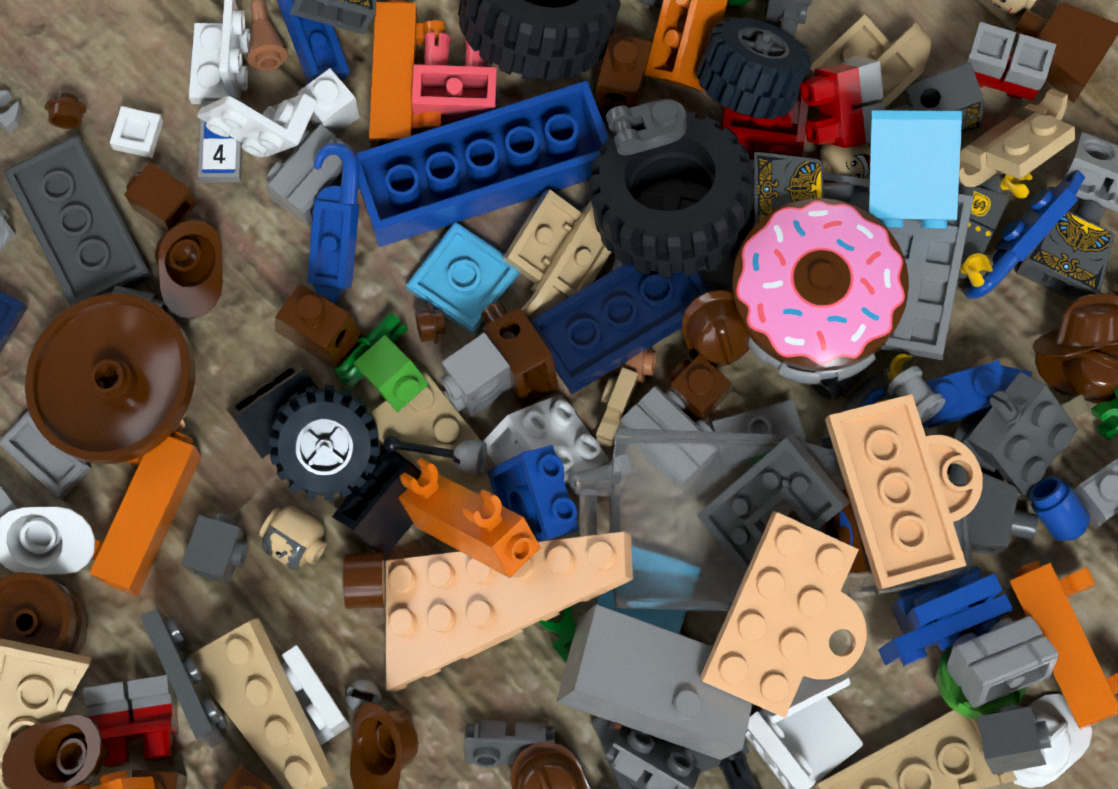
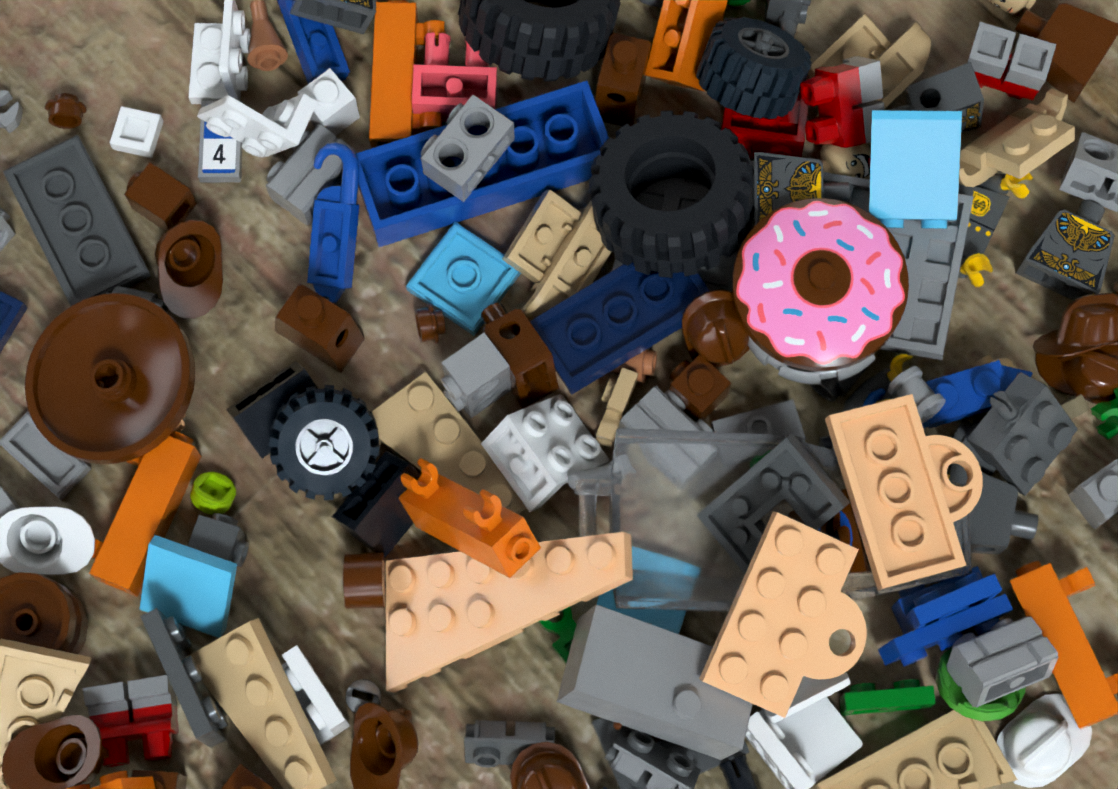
tan head [259,505,327,570] -> none
green axle [334,312,408,388] -> none
bright green brick [353,335,429,413] -> none
hinge [384,435,487,476] -> none
blue plate [487,445,579,542] -> none
dark grey plate [606,99,687,156] -> none
blue plate [963,170,1085,299] -> none
dark grey brick [977,705,1052,774] -> none
blue brick [1030,476,1091,541] -> none
none -> medium azure tile [139,535,237,638]
none -> lime tile [190,472,236,515]
none -> light grey brick [421,95,515,202]
none -> green plate [839,679,936,716]

